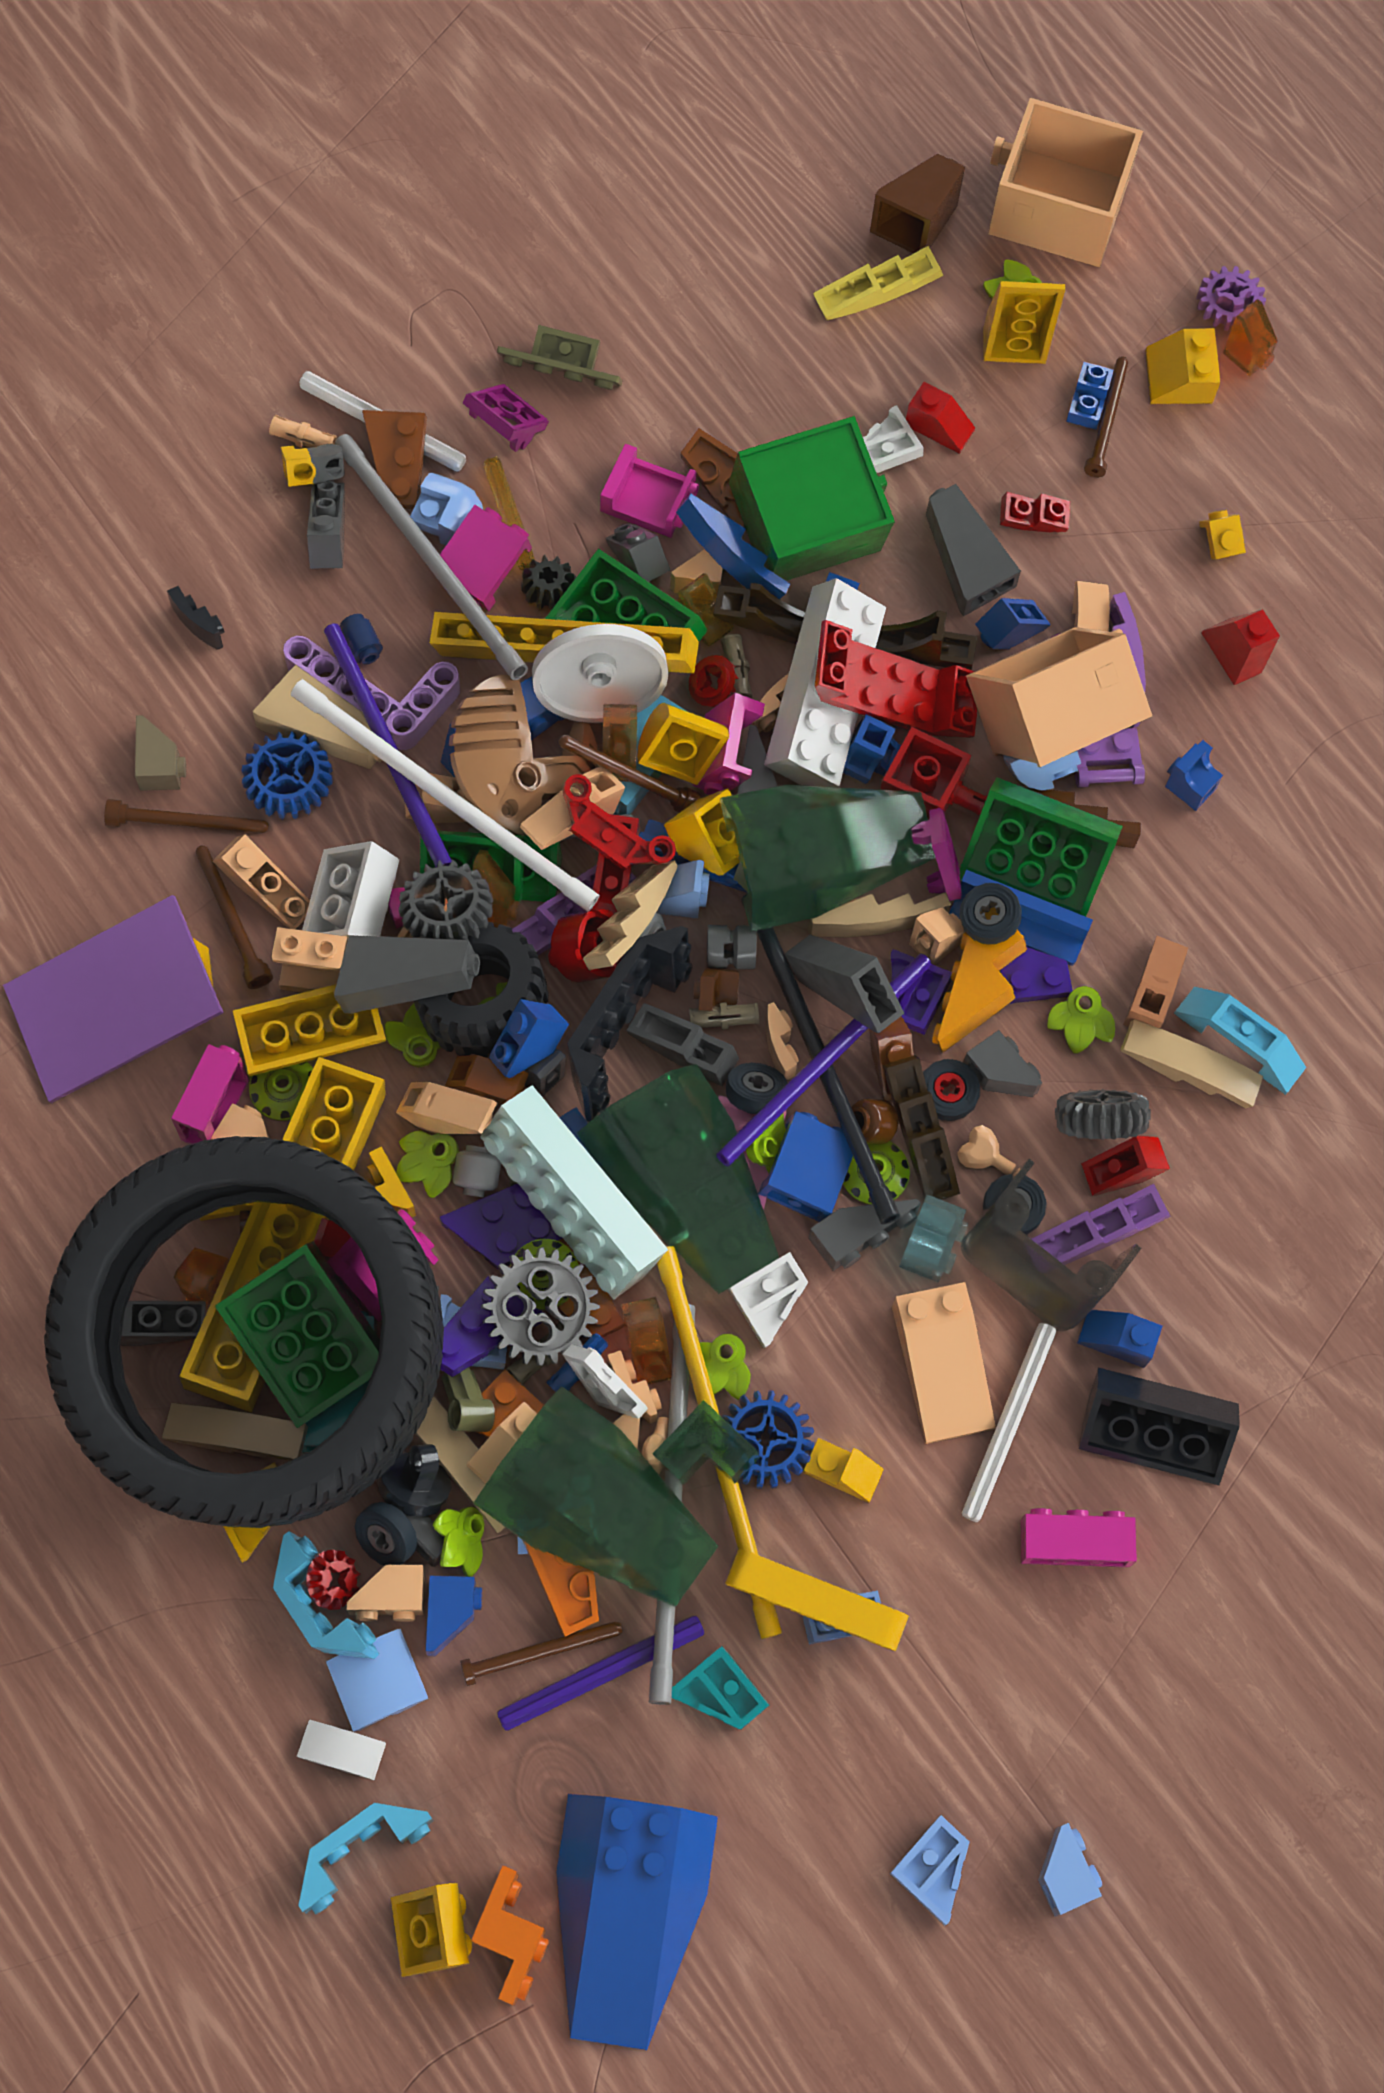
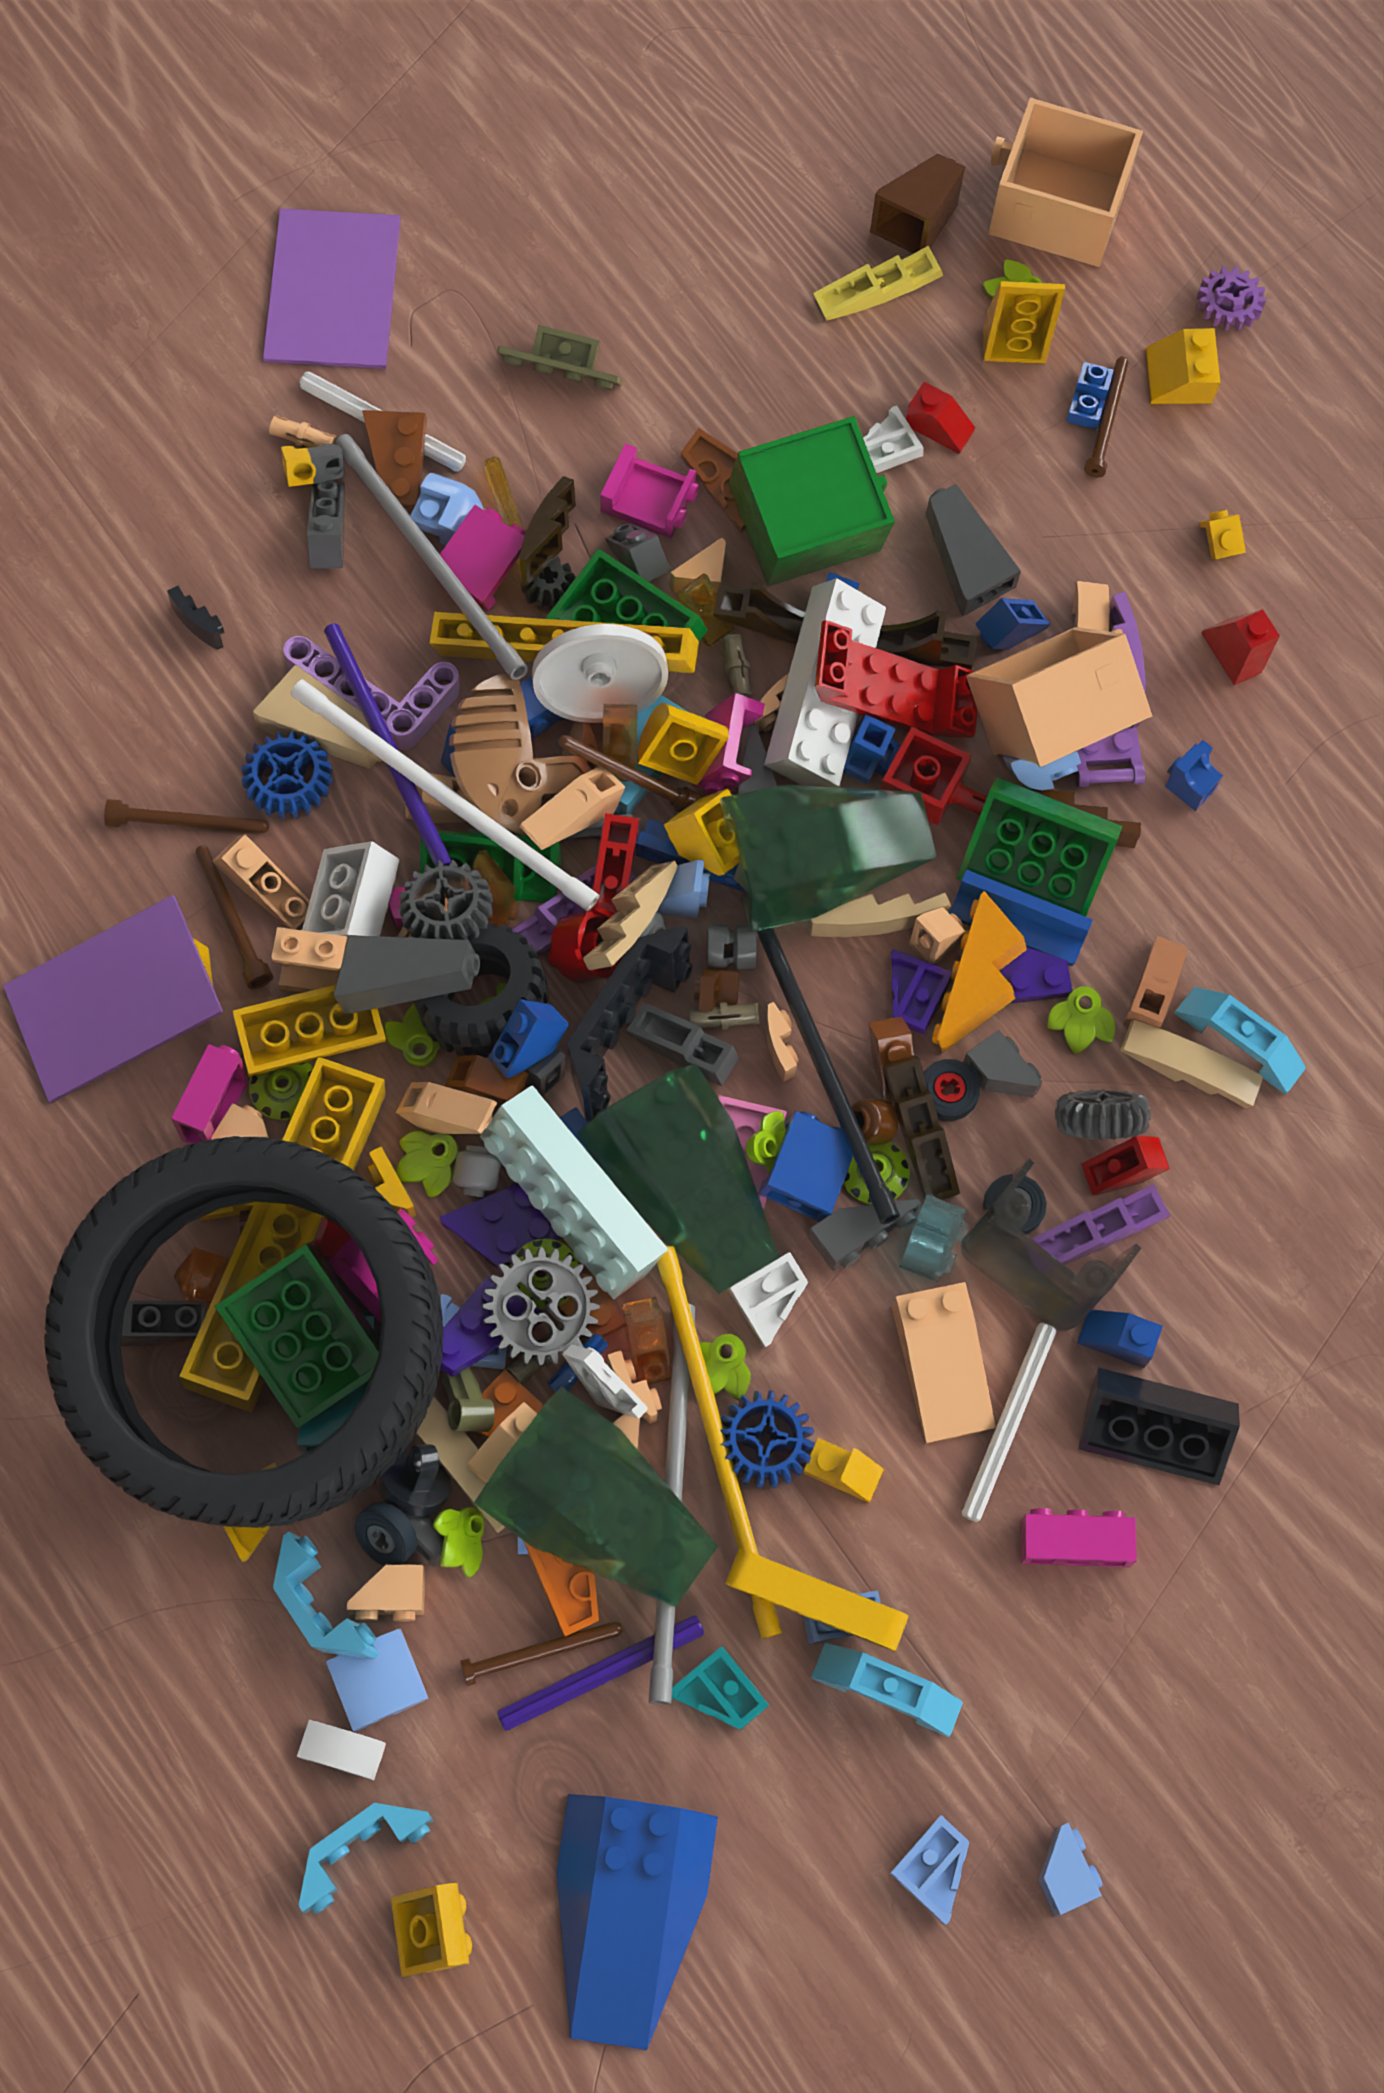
dark tan slope [135,715,186,791] -> none
tan slope [162,1403,308,1461] -> none
red gear [306,1550,361,1610] -> none
dark blue brick [340,614,383,665] -> none
blue slope [426,1576,482,1656] -> none
magenta piece [463,384,549,452] -> none
orange bracket [471,1866,549,2006] -> none
red plate [562,774,676,870] -> none
light nougat rock [642,1417,669,1478] -> none
clear green brick [653,1400,760,1486] -> none
blue slope [676,494,790,599] -> none
red gear [689,655,739,707] -> none
dark purple piece [716,953,932,1167] -> none
black bush [726,1062,788,1114] -> none
dark grey slope [785,935,904,1034] -> none
magenta piece [911,808,962,901] -> none
light nougat rock [957,1125,1016,1175] -> none
black bush [960,883,1022,944] -> none
red slope [1000,492,1070,532] -> none
clear orange slope [1223,299,1278,376] -> none
none -> medium lavender piece [263,208,401,369]
none -> dark brown slope [519,476,576,586]
none -> medium azure slope [811,1643,963,1738]

